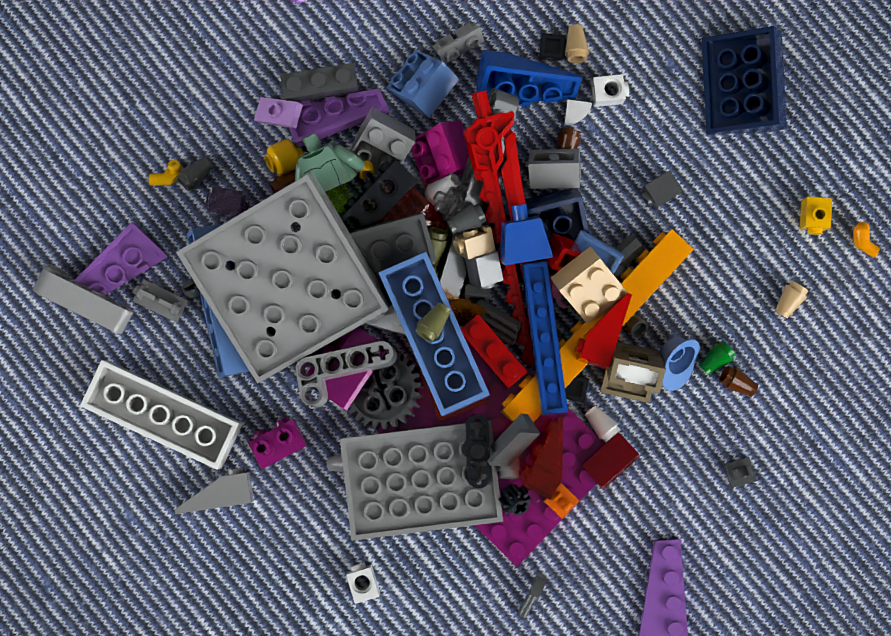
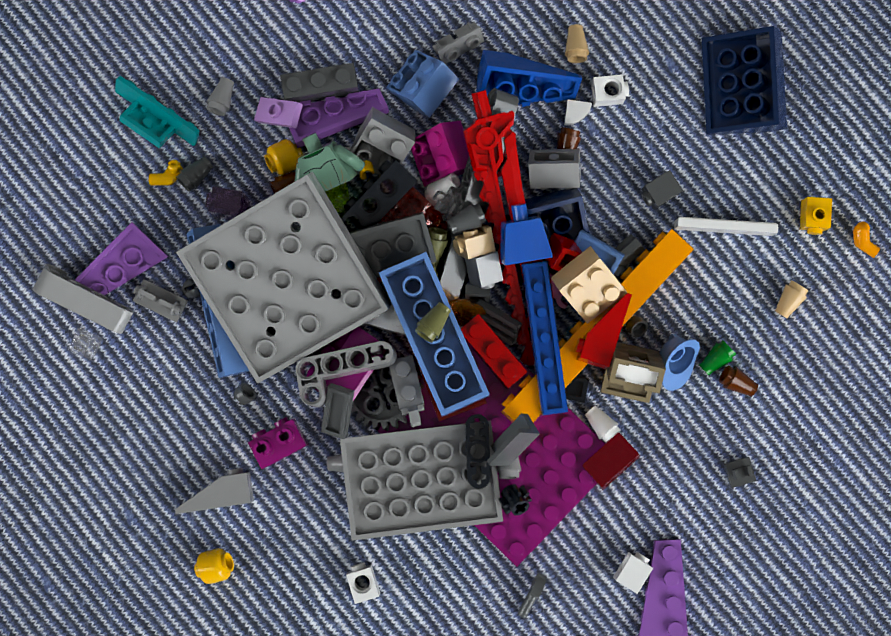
white brick [80,360,243,470] -> none
clear red slope [519,416,563,500] -> none
black tile [539,33,566,61] -> none
orange tile [543,483,579,519] -> none
none -> clear tile [68,327,103,360]
none -> teal bracket [115,76,200,149]
none -> yellow head [194,548,234,584]
none -> light grey cone [206,77,234,116]
none -> dark grey hinge [233,383,256,405]
none -> dark grey tile [321,383,355,439]
none -> light grey hinge [389,355,424,427]
none -> white brick [613,552,653,594]
none -> white tile [674,217,778,236]

